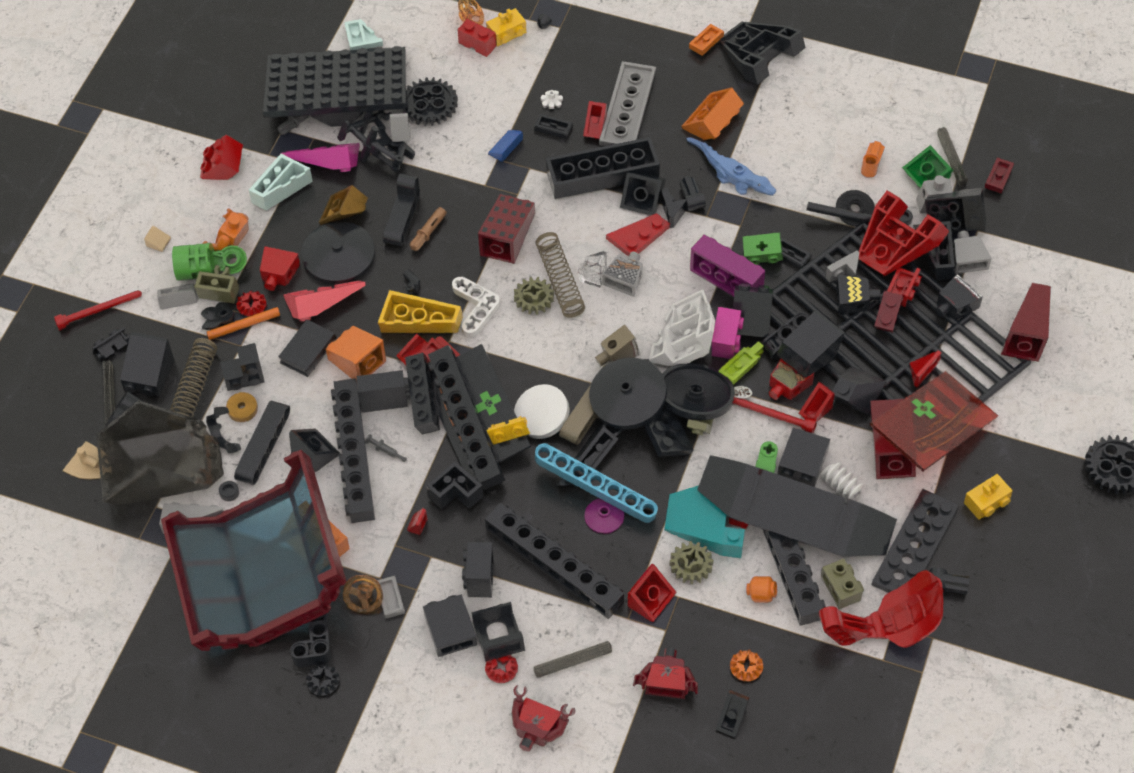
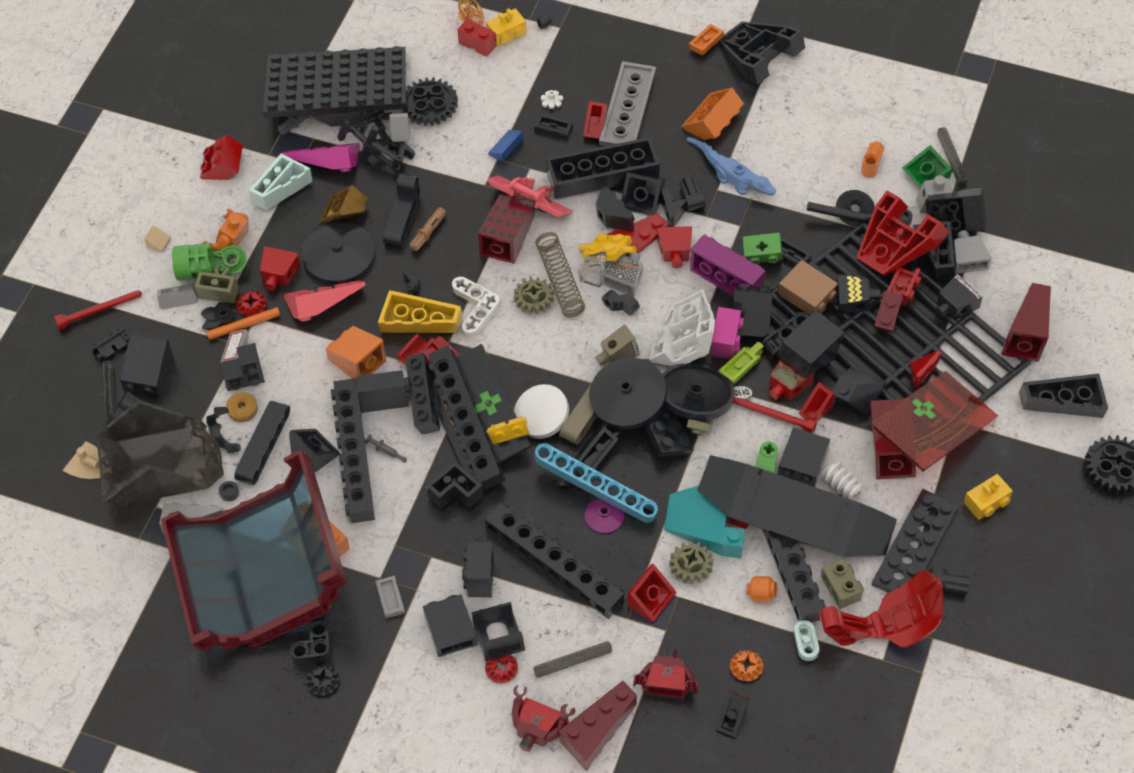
dark tan piece [166,338,218,430] -> none
black piece [278,320,337,377] -> none
clear orange piece [343,575,383,614] -> none
light aqua wing [344,19,383,50] -> none
red slope [407,508,428,535] -> none
light grey slope [825,251,859,282] -> none
dark red plate [984,158,1014,194] -> none
none -> slope [220,329,249,365]
none -> coral piece [487,175,573,218]
none -> dark red wedge [559,681,637,771]
none -> yellow plate [579,234,637,261]
none -> black slope [596,185,635,231]
none -> black piece [602,290,640,315]
none -> red torso [657,226,692,268]
none -> medium nougat brick [778,260,838,315]
none -> light aqua plate [794,620,819,661]
none -> black wedge [1019,373,1108,418]

